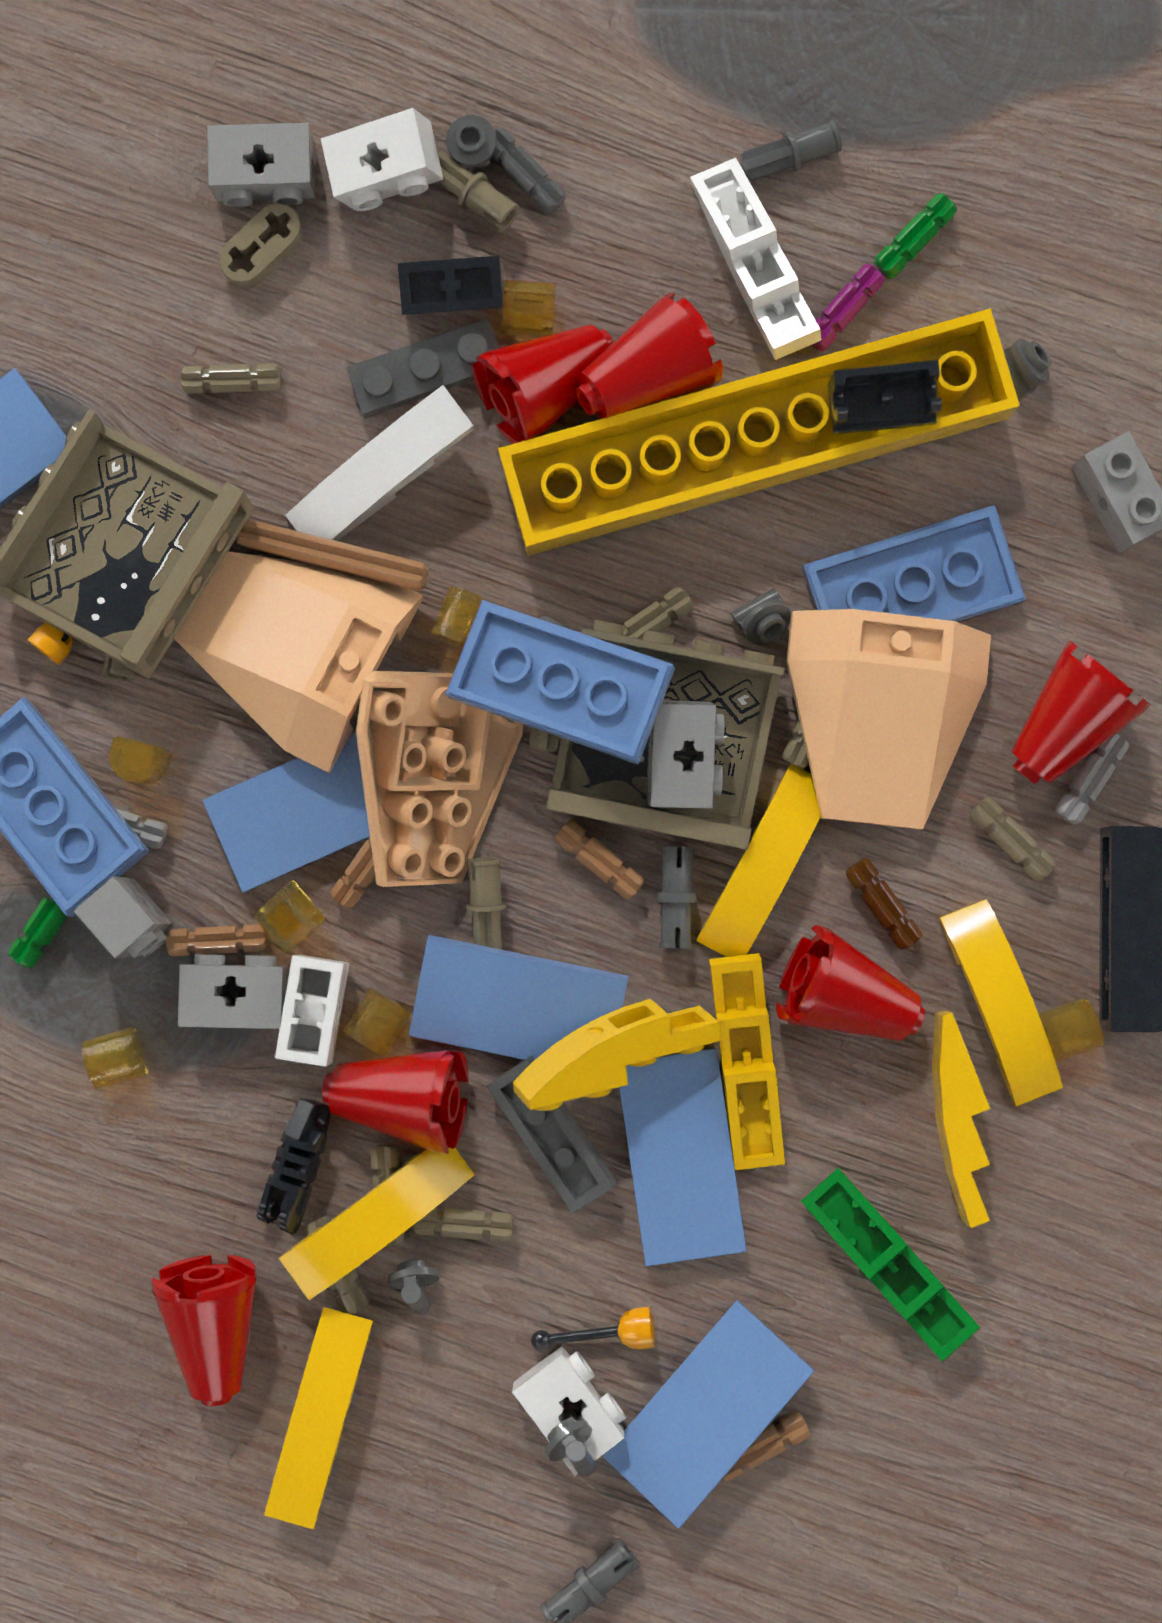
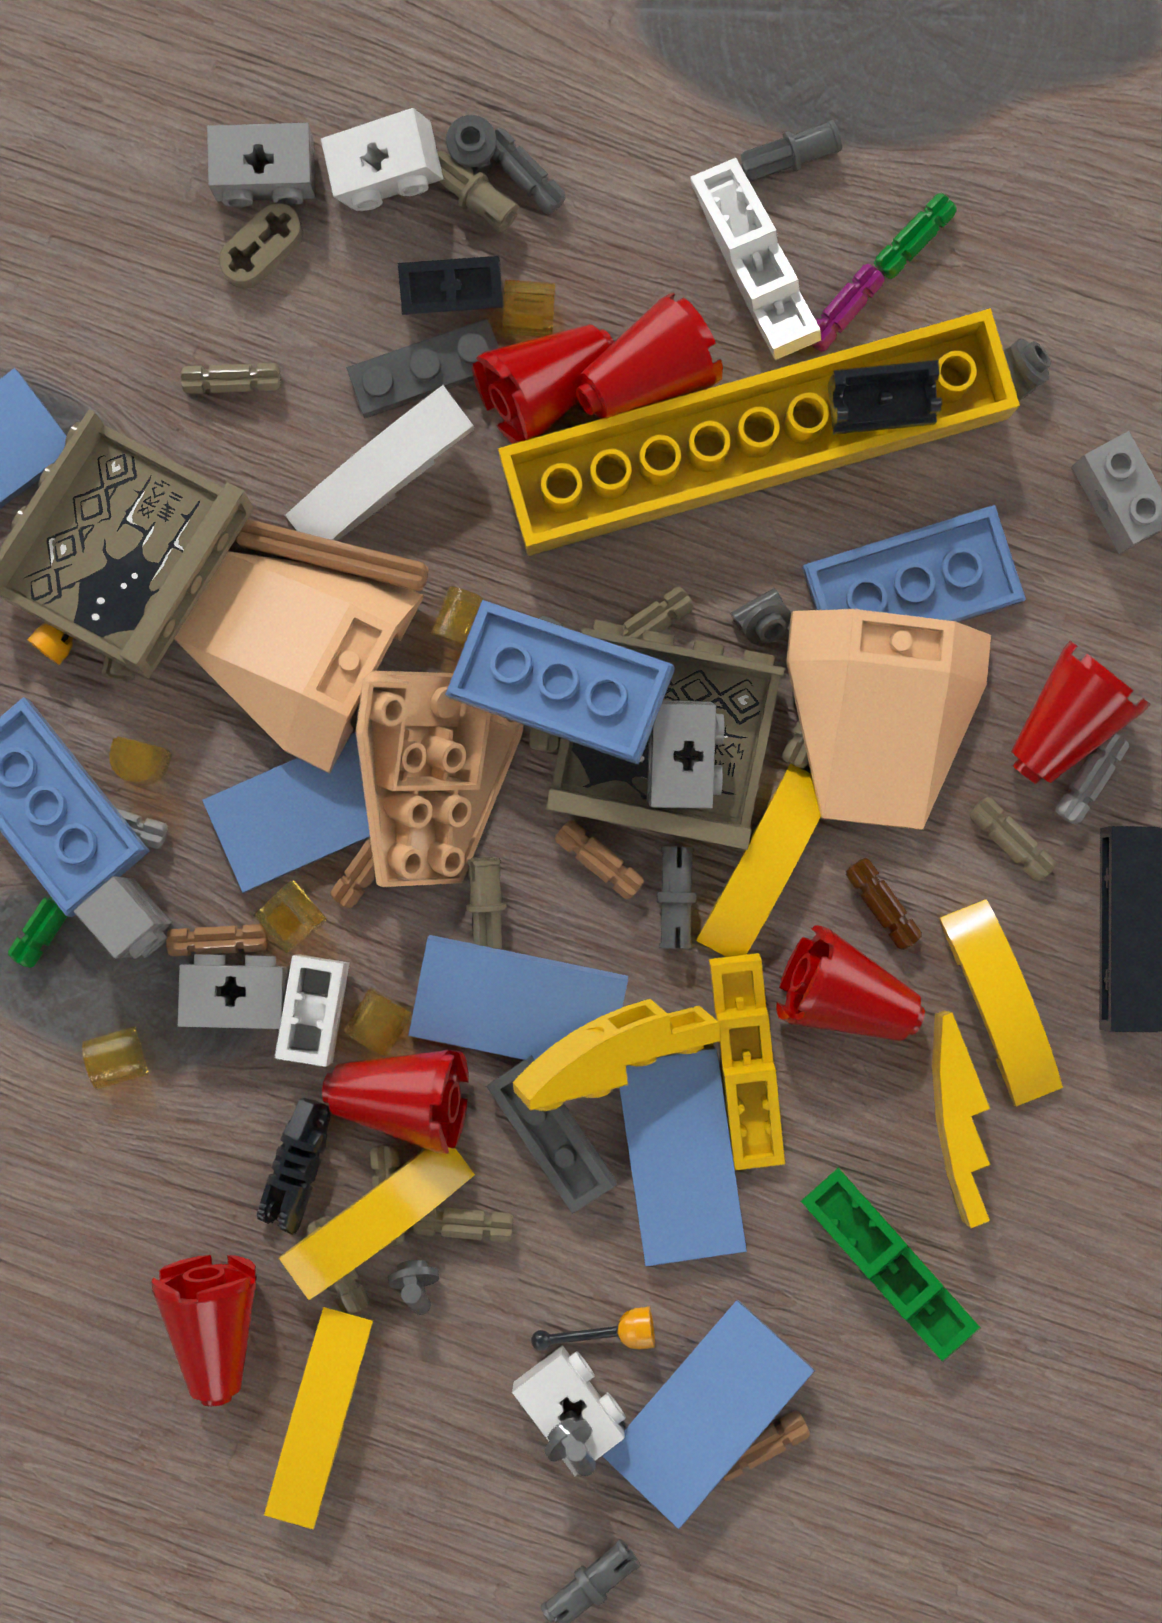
clear yellow brick [1038,998,1104,1062] -> none

